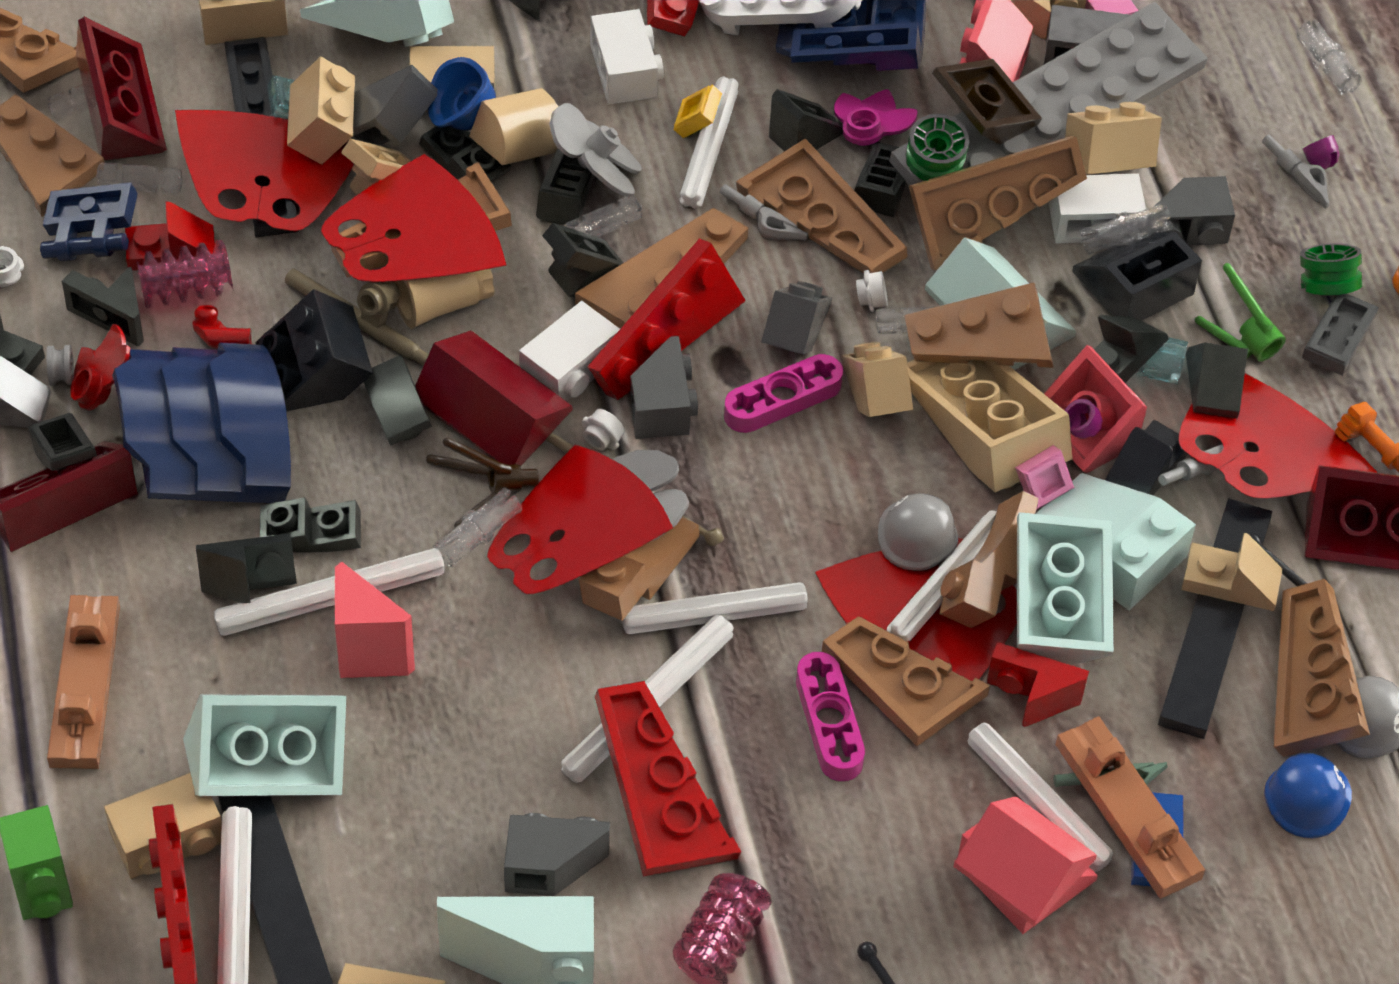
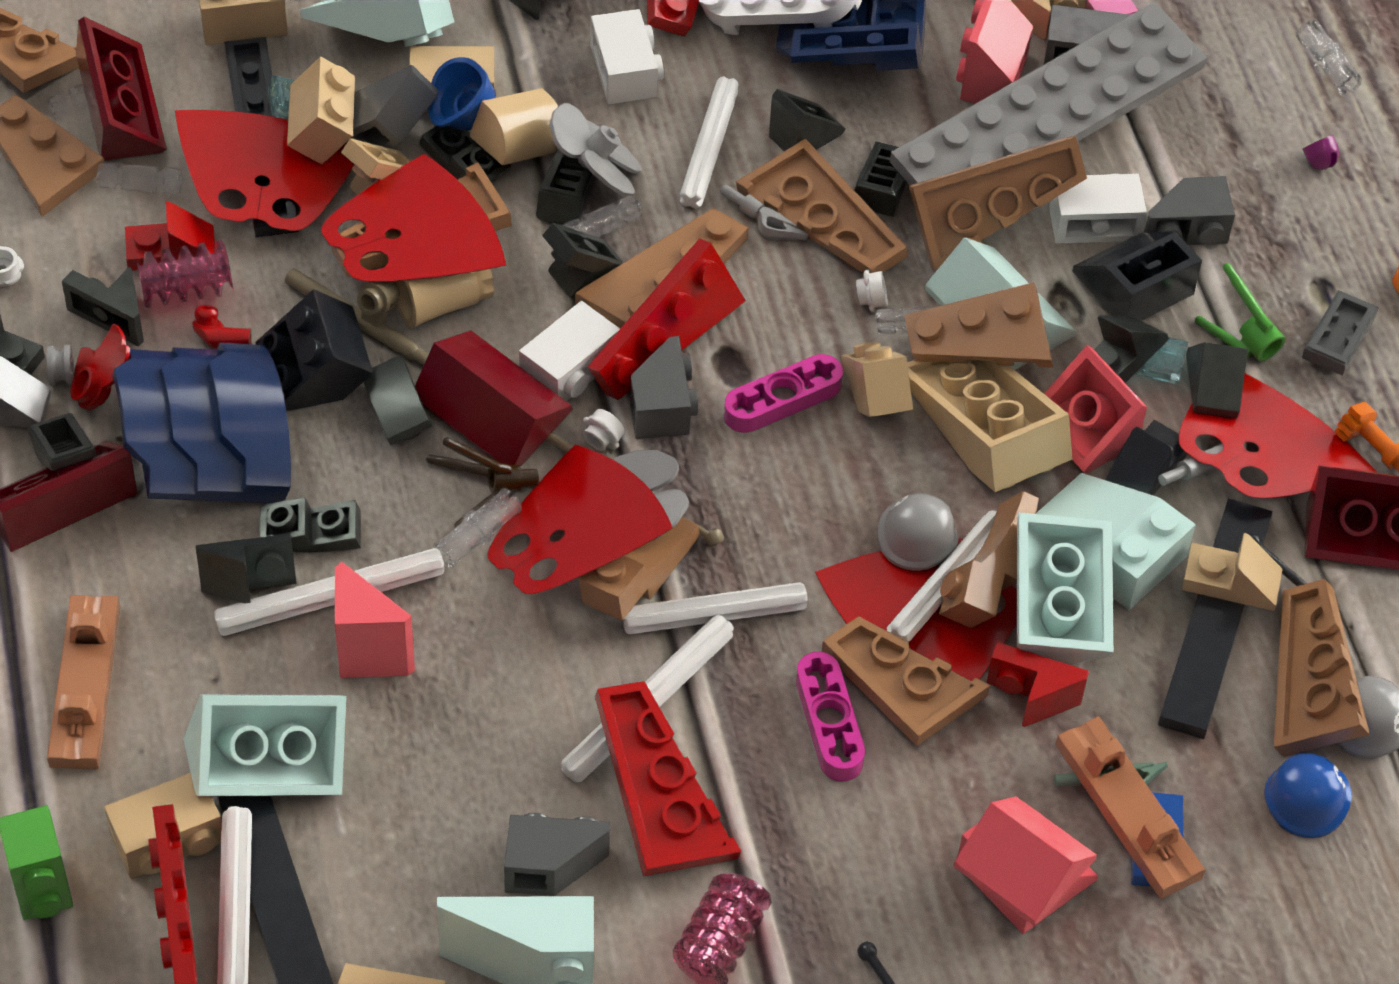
dark blue plate [40,182,138,262] -> none
yellow tile [673,84,722,139] -> none
dark grey slope [761,281,832,355] -> none
dark pink plate [834,89,918,146] -> none
green wheel [905,114,970,181] -> none
dark brown slope [932,59,1042,145] -> none
white axle [967,723,1113,872] -> none
bright pink tile [1015,445,1074,510] -> none
magenta hinge [1064,399,1103,439] -> none
tan brick [1065,102,1162,175] -> none
clear pin [1080,203,1172,255] -> none
light grey hand [1262,135,1329,209] -> none
green wheel [1300,243,1362,295] -> none

